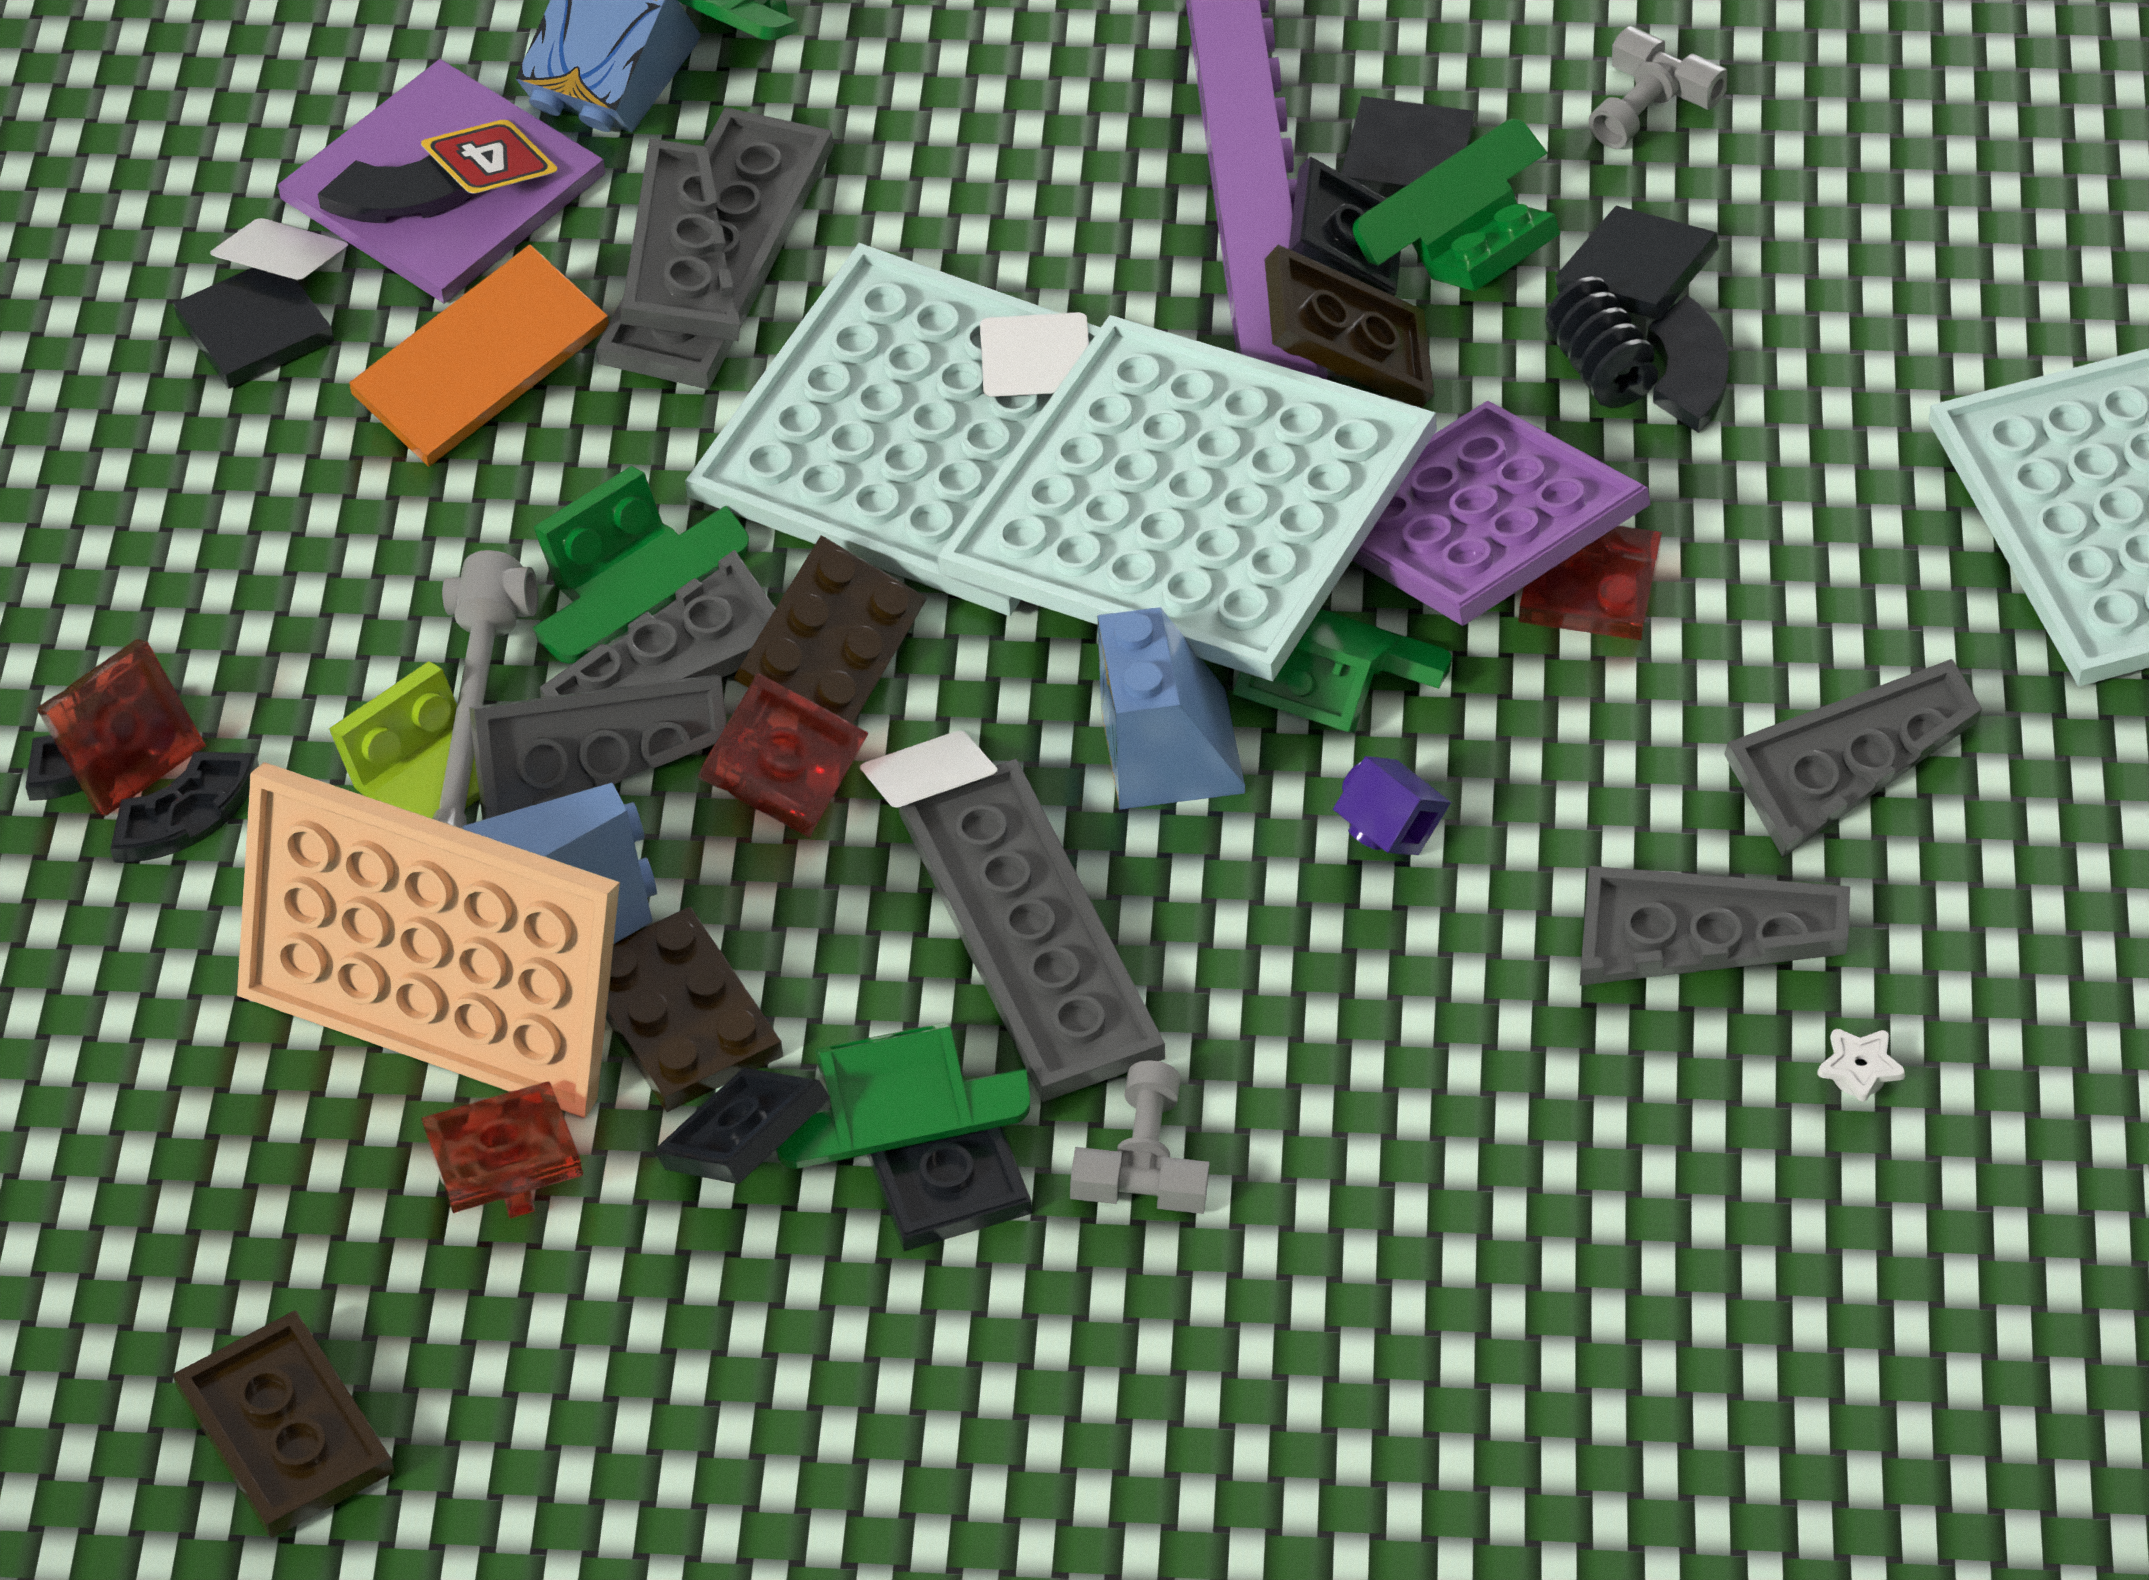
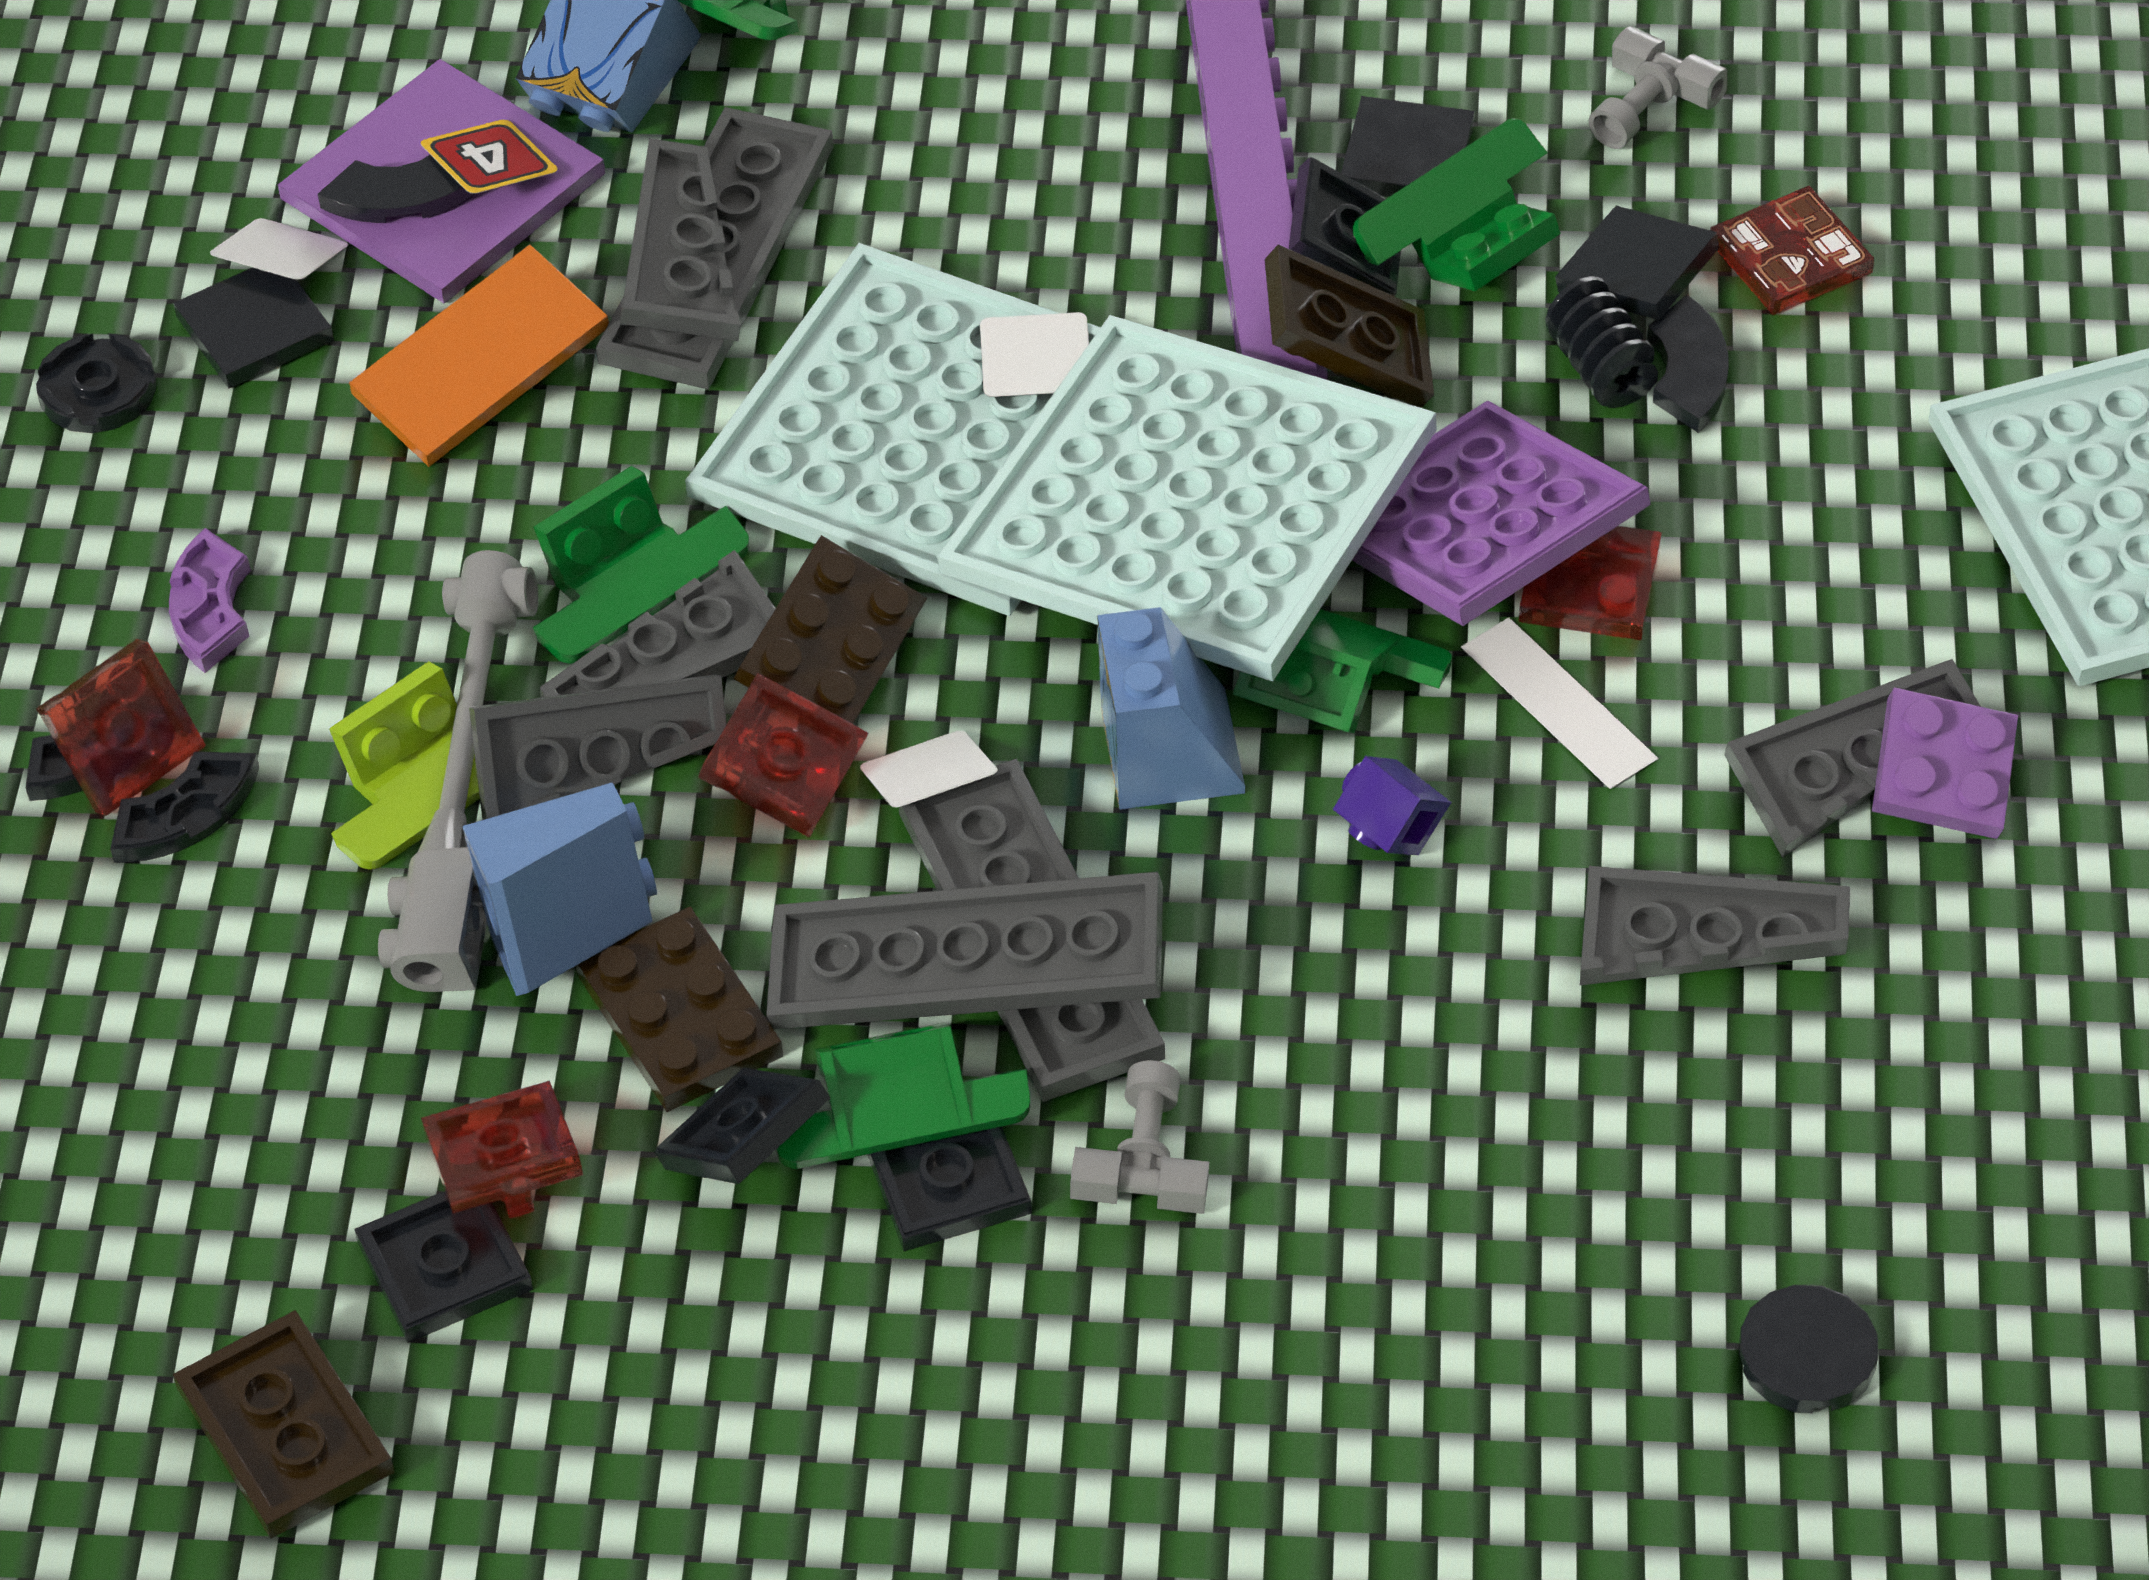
light nougat plate [237,762,620,1118] -> none
white plate [1817,1029,1905,1102] -> none
none -> black tile [36,333,157,433]
none -> medium lavender tile [169,528,251,673]
none -> black tile [354,1177,533,1343]
none -> dark grey plate [767,872,1163,1029]
none -> white sticker [1461,617,1659,789]
none -> clear red tile [1710,185,1874,316]
none -> black tile [1739,1285,1878,1414]
none -> medium lavender plate [1872,687,2018,839]

